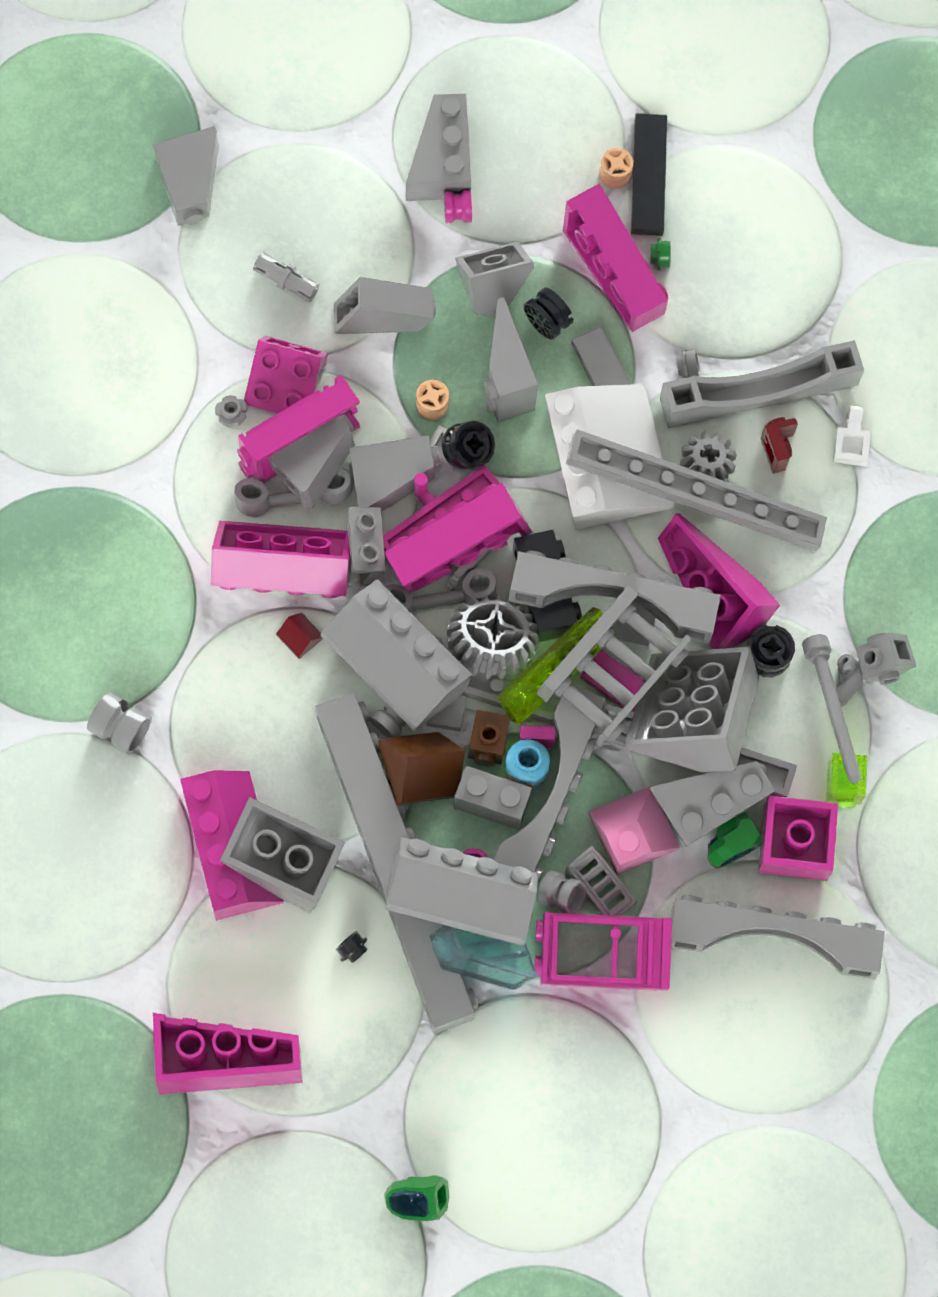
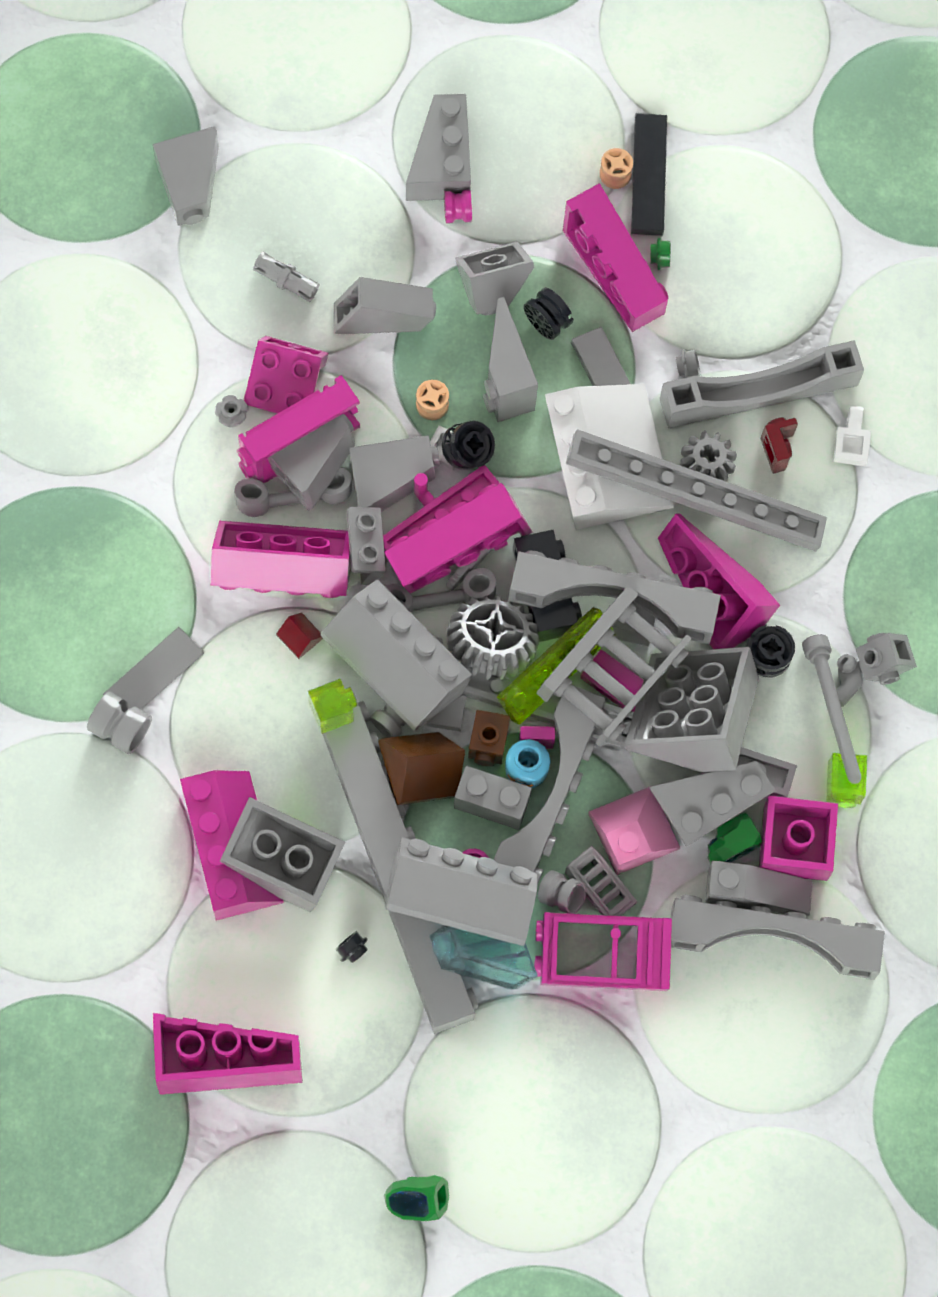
none -> light grey sticker [103,627,204,709]
none -> clear neon green brick [308,678,357,734]
none -> light grey slope [705,861,812,916]

